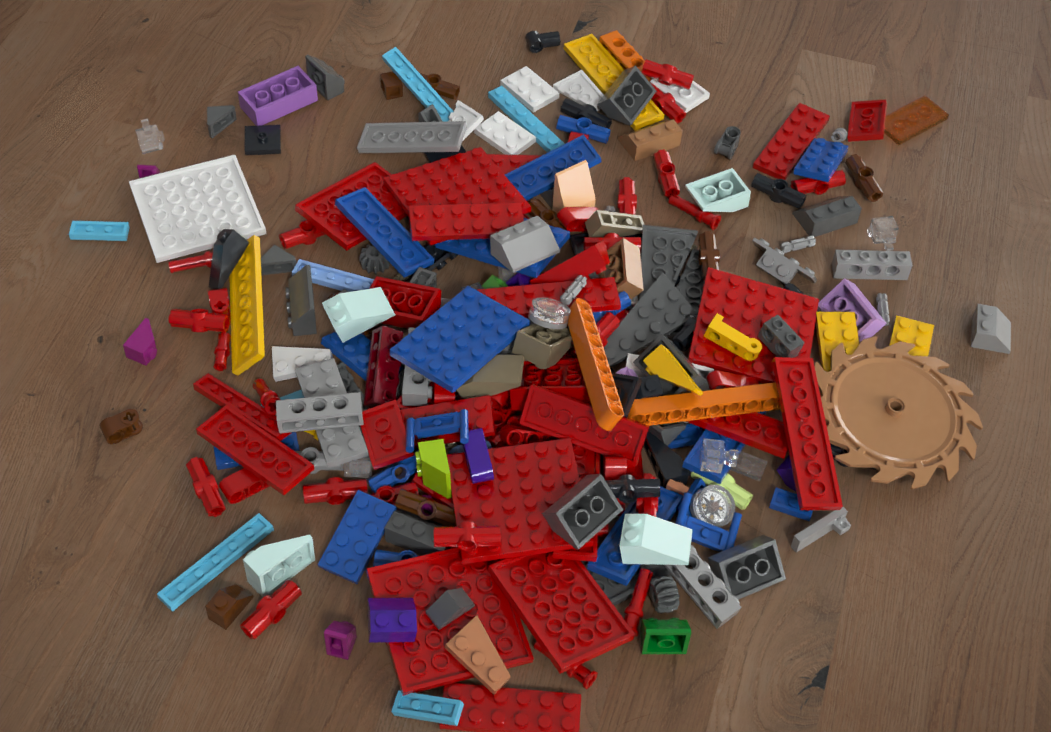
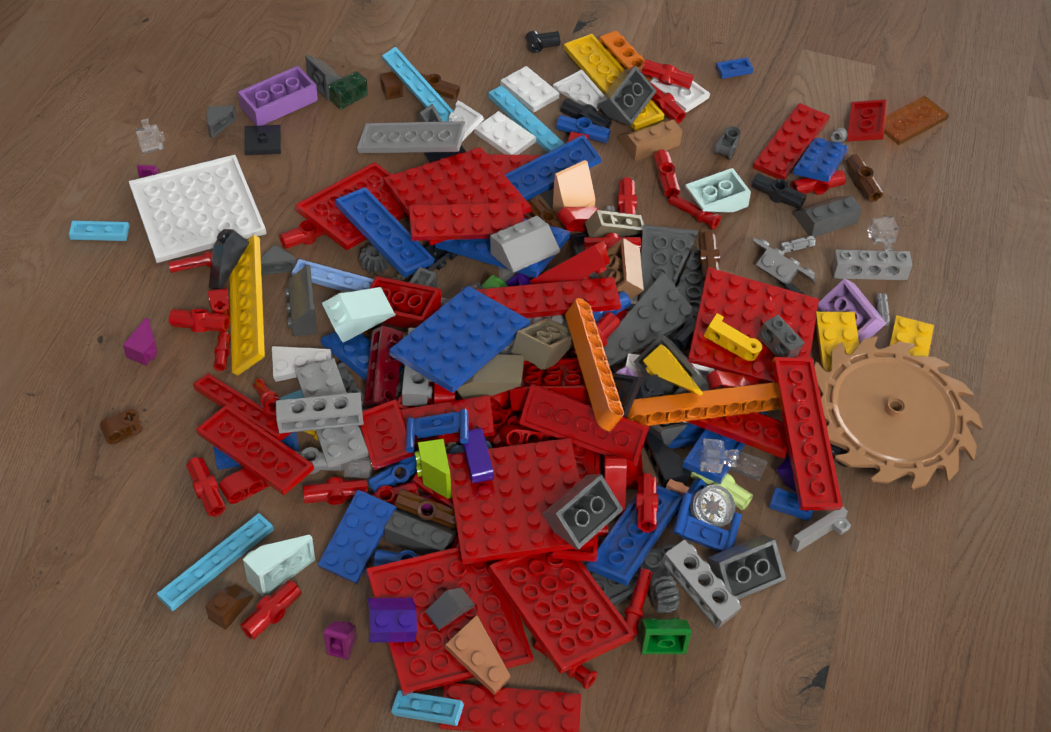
red piece [434,522,501,551] -> none
clear piece [528,298,571,329] -> none
light grey axle [560,275,587,305] -> none
black piece [605,474,660,503] -> none
light aqua slope [620,514,692,565] -> none
light grey slope [971,304,1011,354] -> none
none -> clear green brick [329,71,368,110]
none -> blue plate [716,57,754,79]

